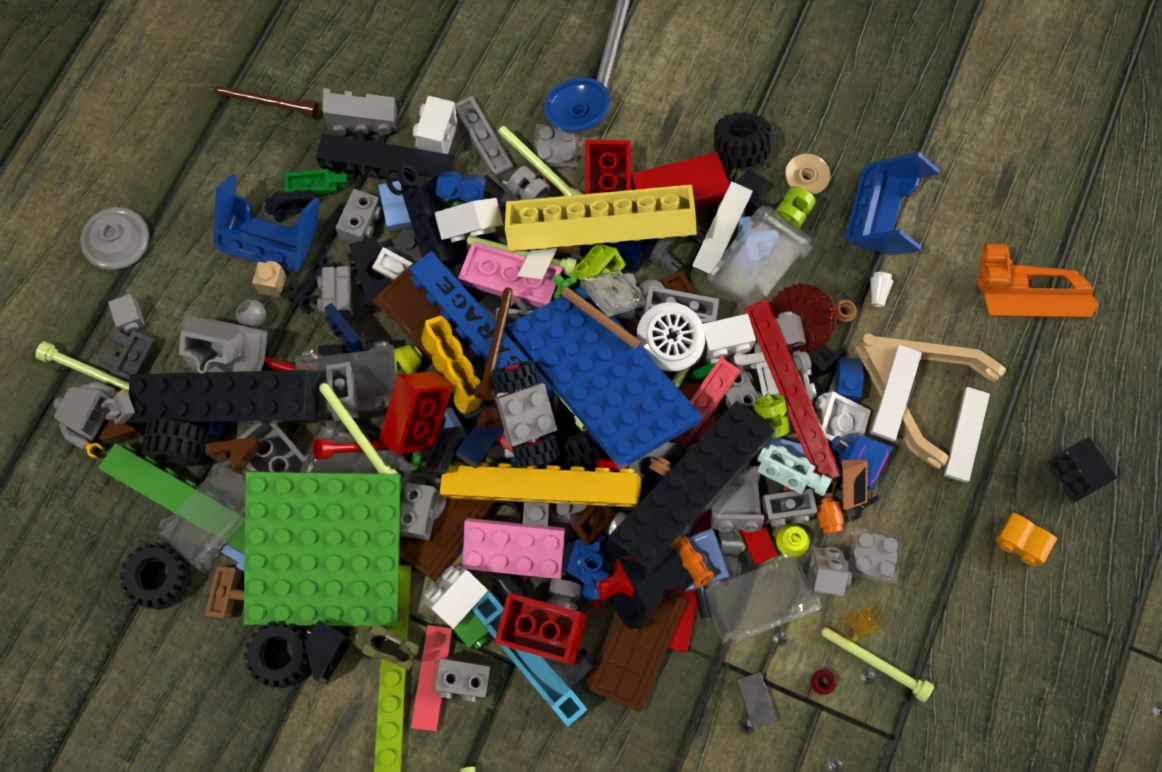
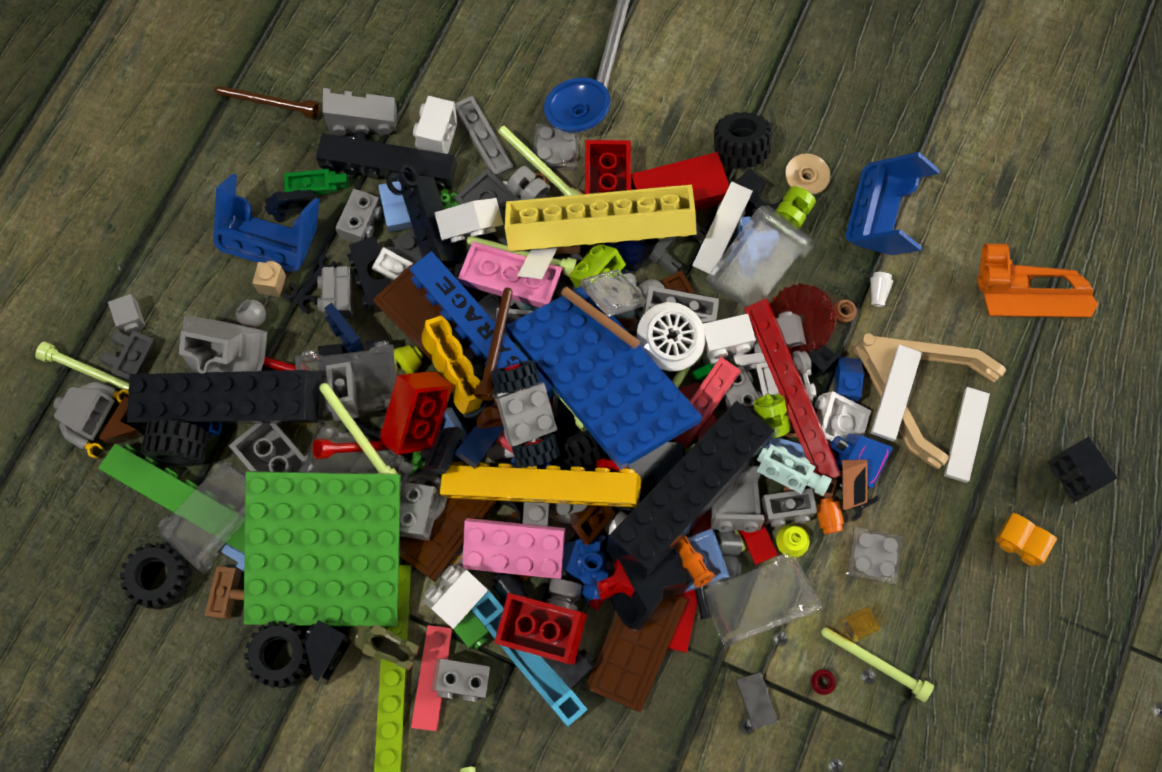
light grey piece [80,207,150,271] -> none
light grey tile [101,391,135,425] -> none
reddish brown slope [205,437,262,474] -> none
blue brick [436,171,486,202] -> none
bright green plant [551,273,577,299] -> none
medium nougat plate [649,456,671,476] -> none
light grey brick [809,547,852,596] -> none

